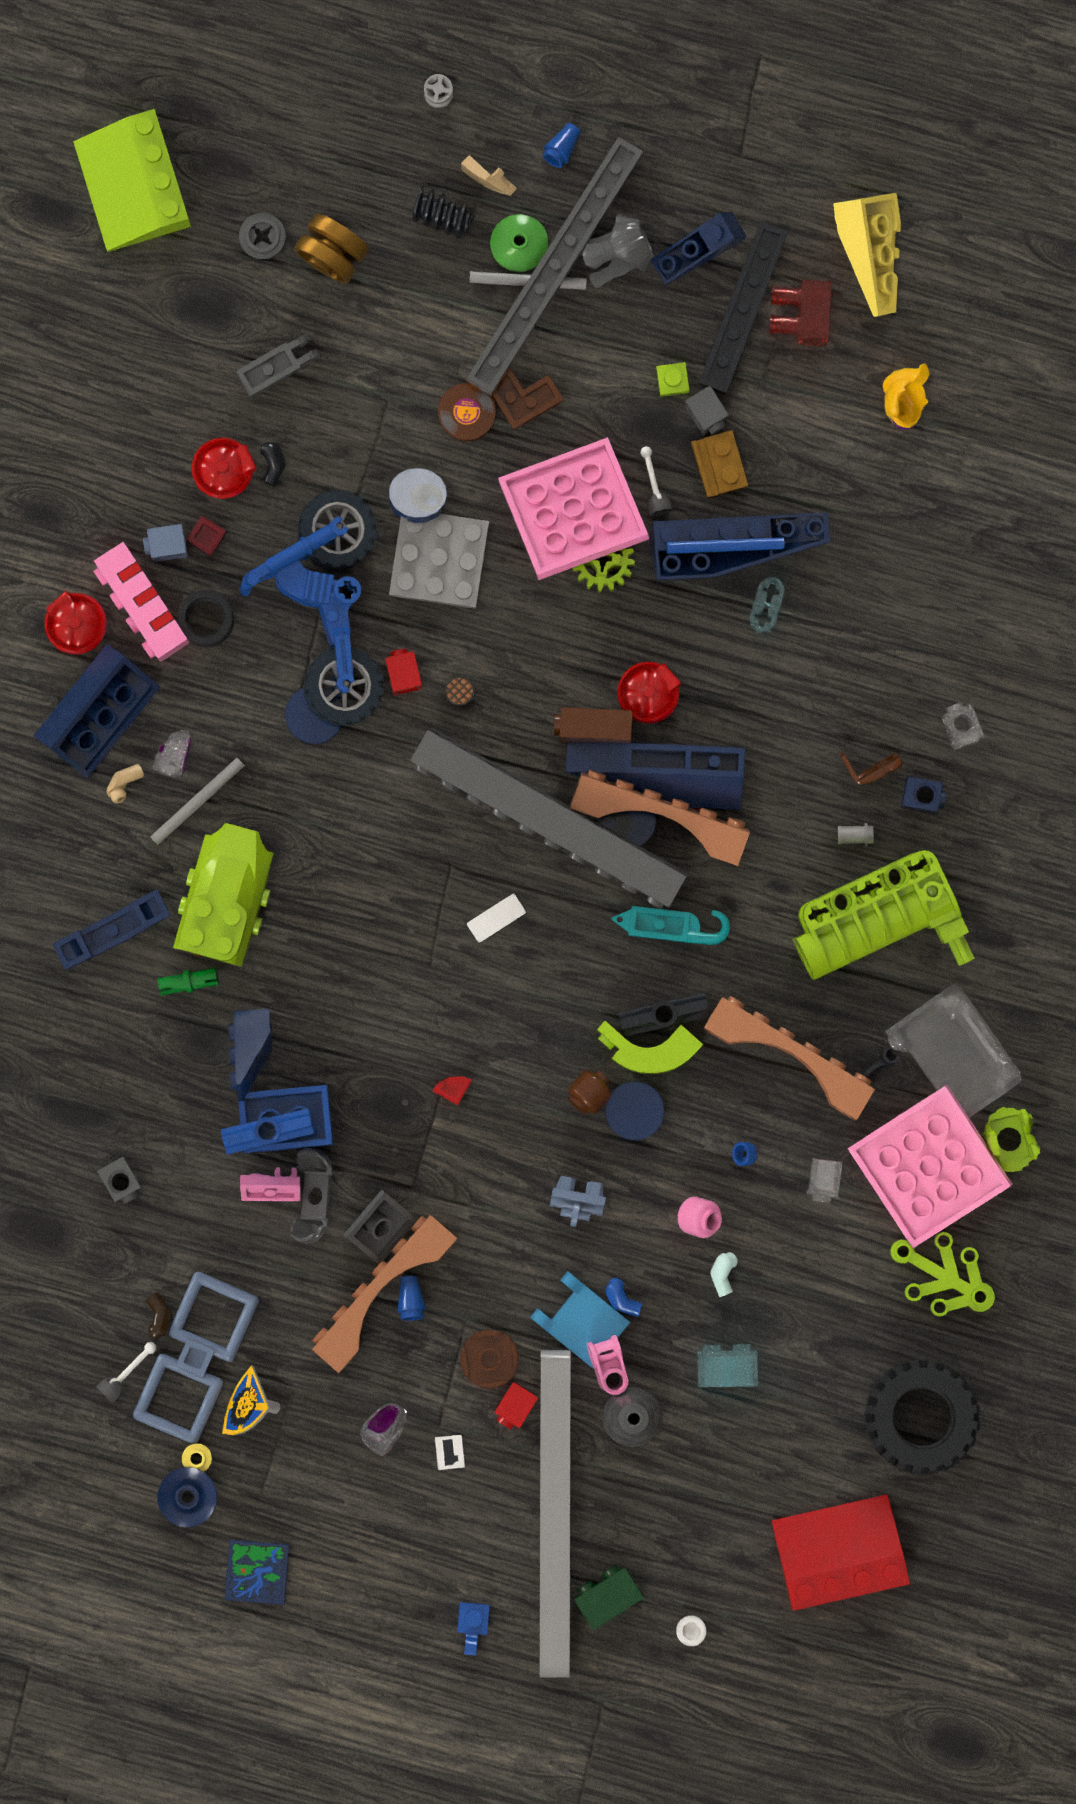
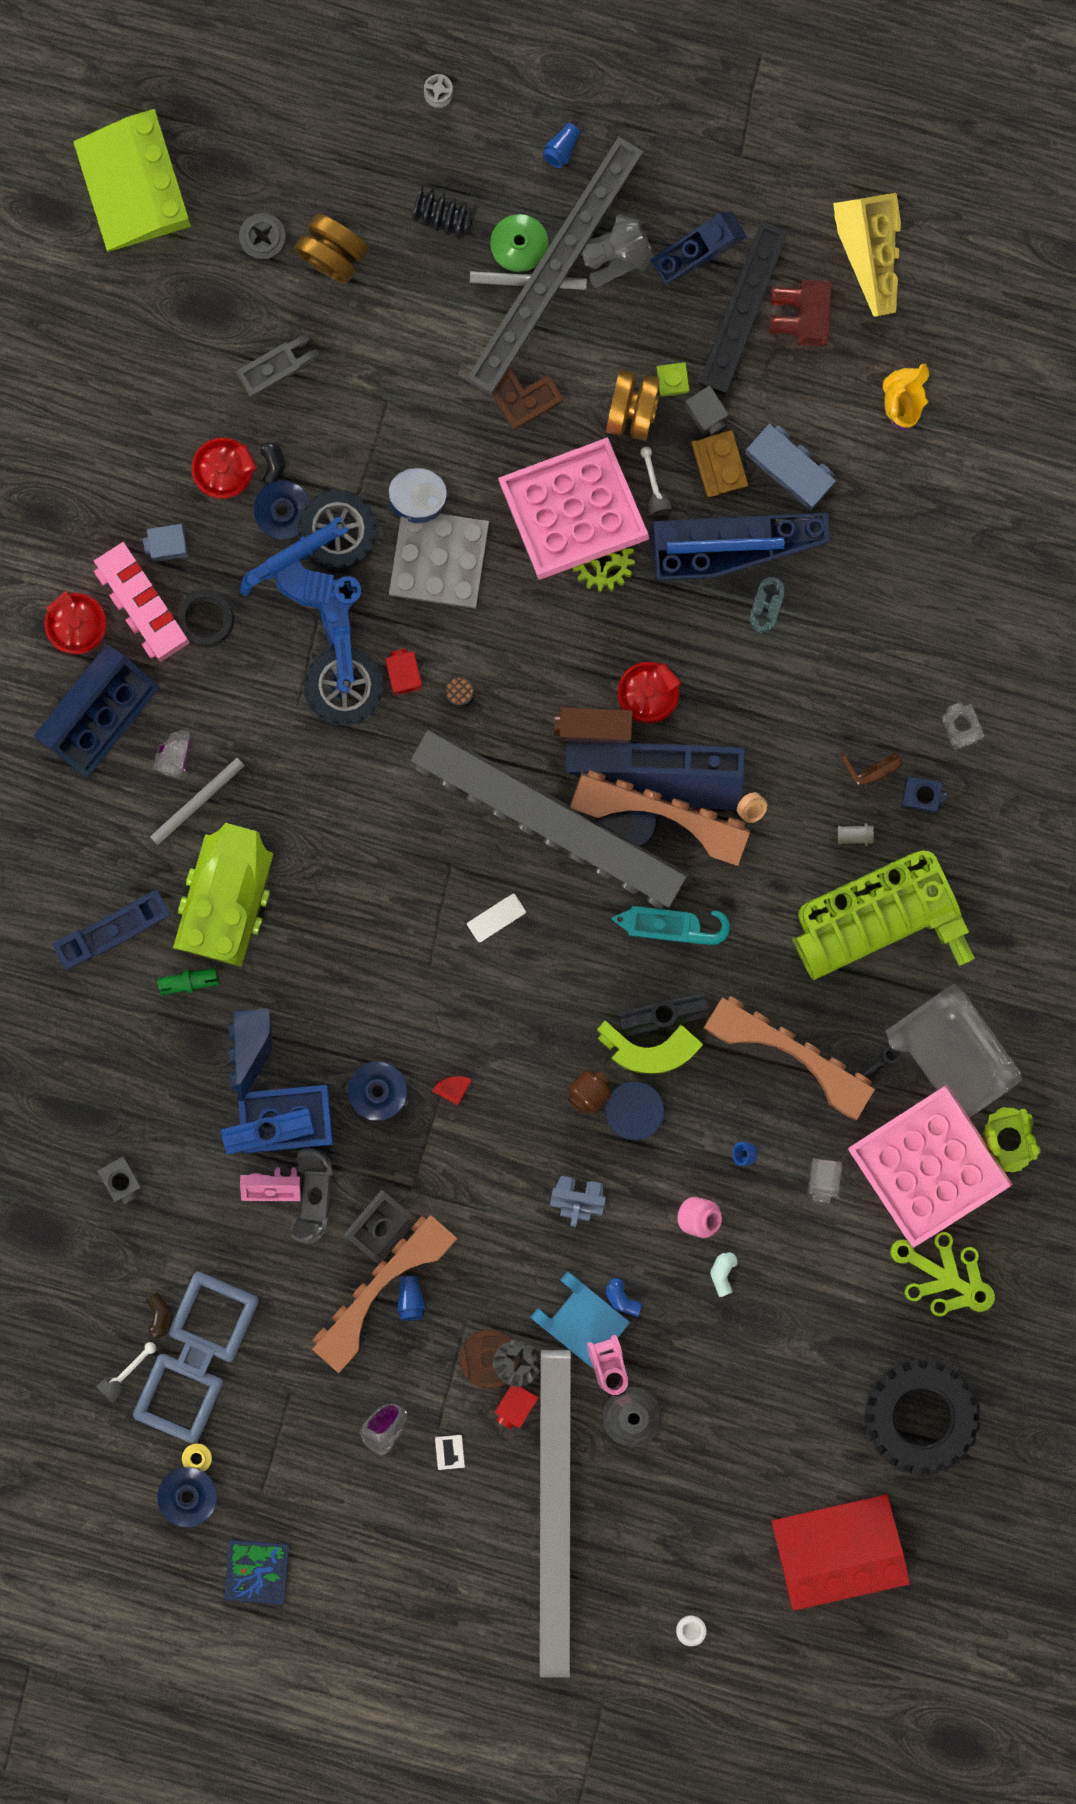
tan arm [107,764,144,803] -> none
dark red tile [186,516,227,557] -> none
shield [222,1365,280,1436] -> none
dark blue tile [285,687,342,745] -> none
reddish brown tile [438,383,496,442] -> none
blue plate [457,1602,490,1656] -> none
tan slope [461,155,517,196] -> none
dark green brick [574,1565,644,1630] -> none
clear light blue brick [697,1344,758,1387] -> none
none -> dark blue dish [253,480,310,539]
none -> dark blue dish [348,1061,407,1121]
none -> dark grey gear [493,1340,540,1387]
none -> pearl gold wheel [606,369,660,441]
none -> light nougat tile [737,792,767,823]
none -> sand blue brick [745,423,836,512]

